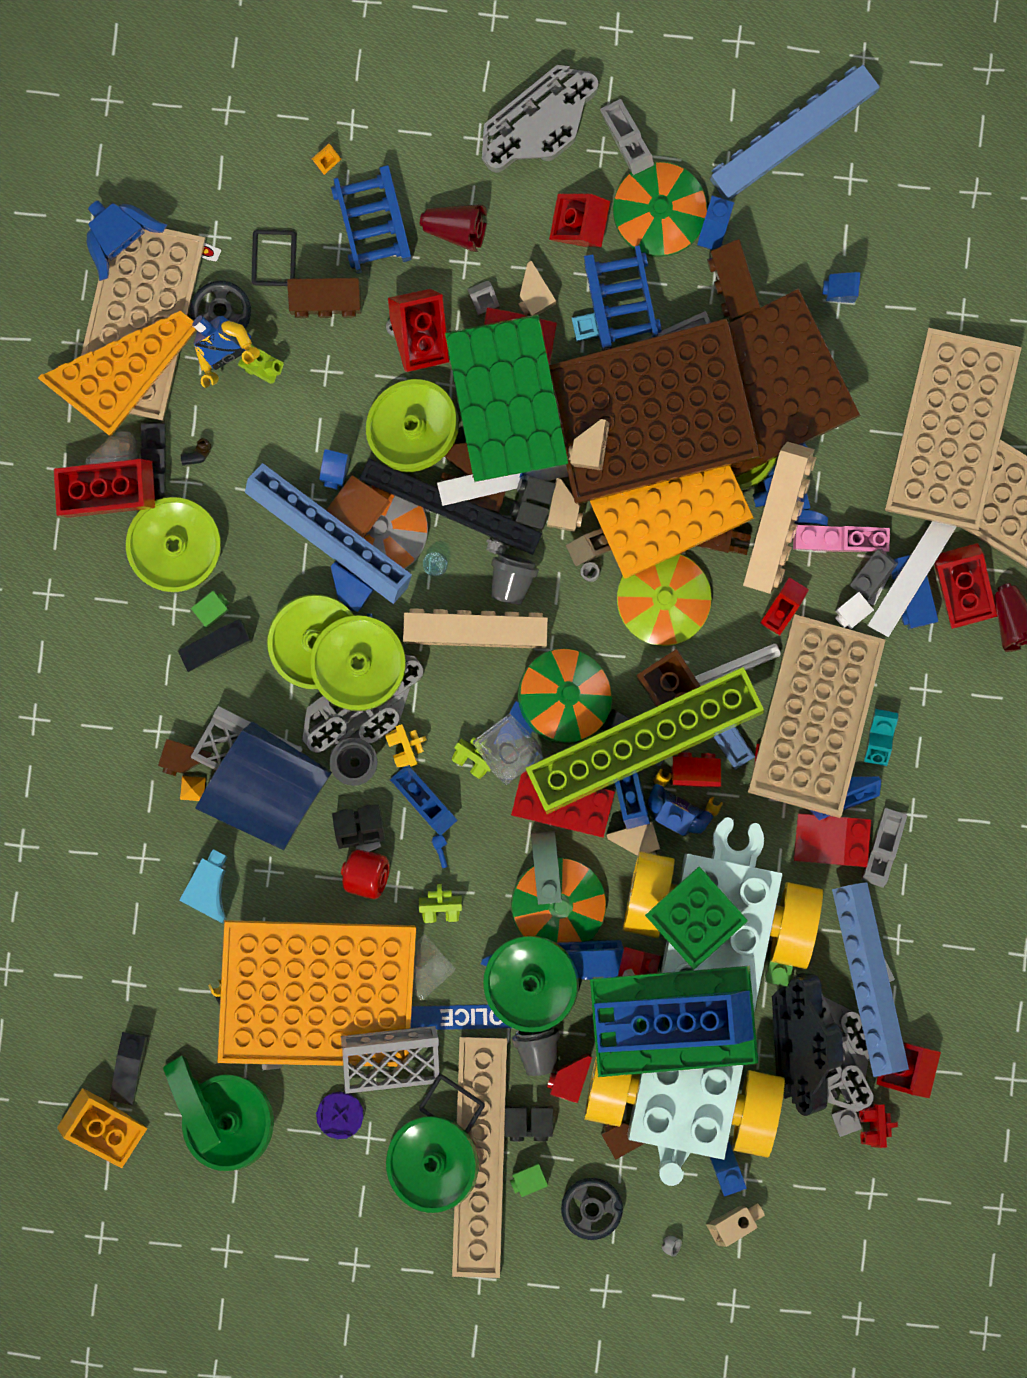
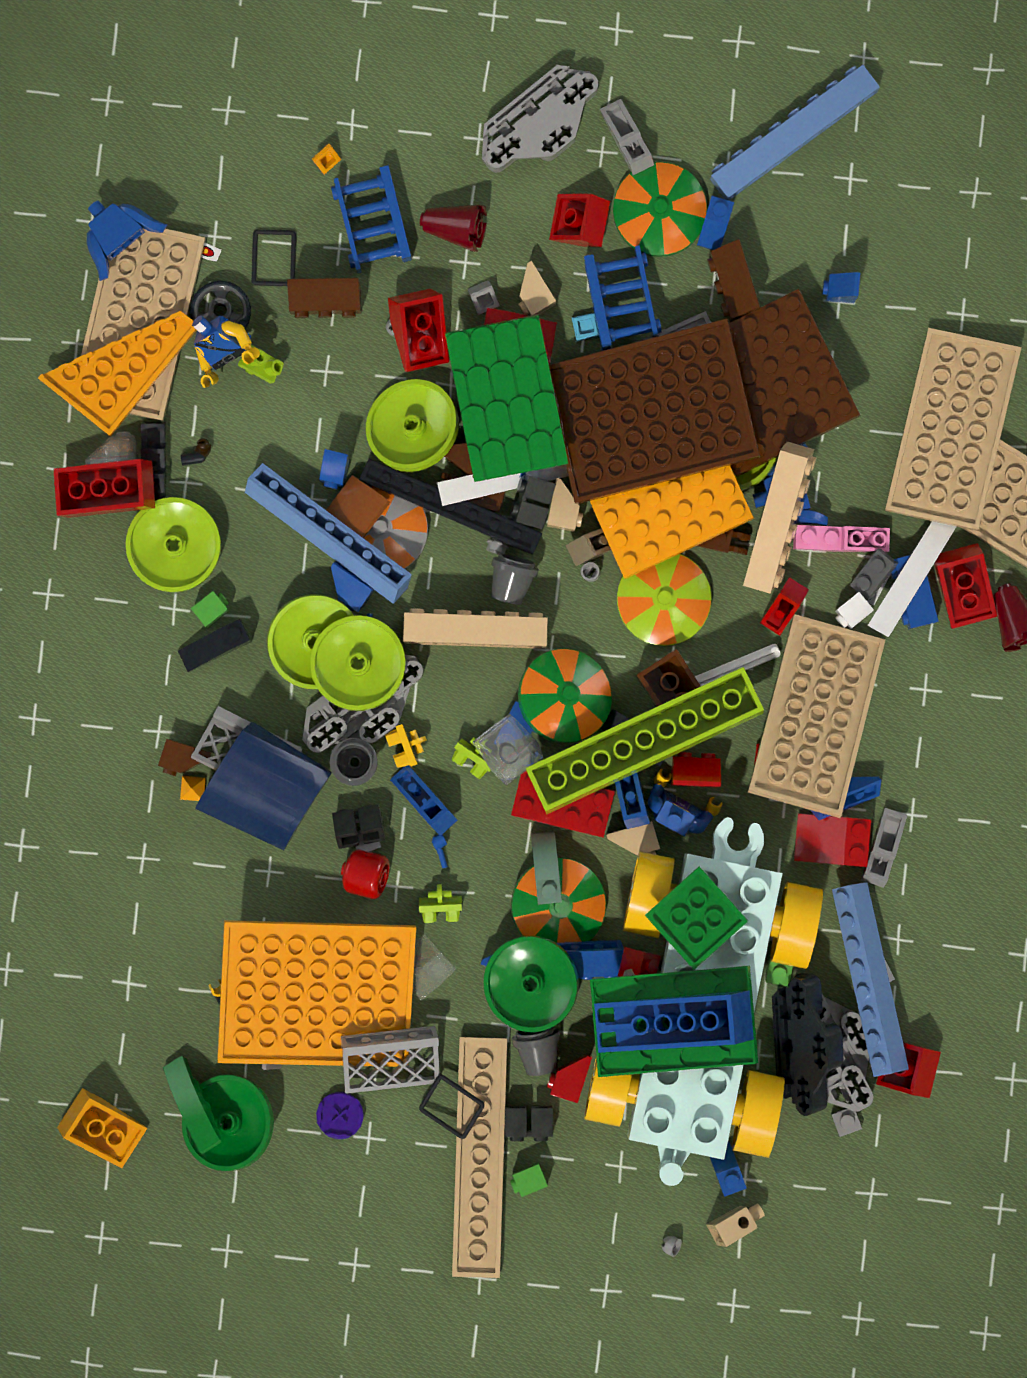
black slope [109,1030,149,1105] -> none
medium azure hips [179,849,227,924] -> none
green dish [386,1116,479,1213] -> none
blue sticker [410,1005,511,1030] -> none
clear light blue tile [423,552,448,576] -> none
dark grey wheel [561,1178,623,1240] -> none
tan slope [568,419,610,470] -> none
reddish brown slope [601,1121,645,1160] -> none
medium blue tile [714,727,755,770] -> none
red hips [859,1104,898,1148] -> none
teal slope [864,709,899,766] -> none

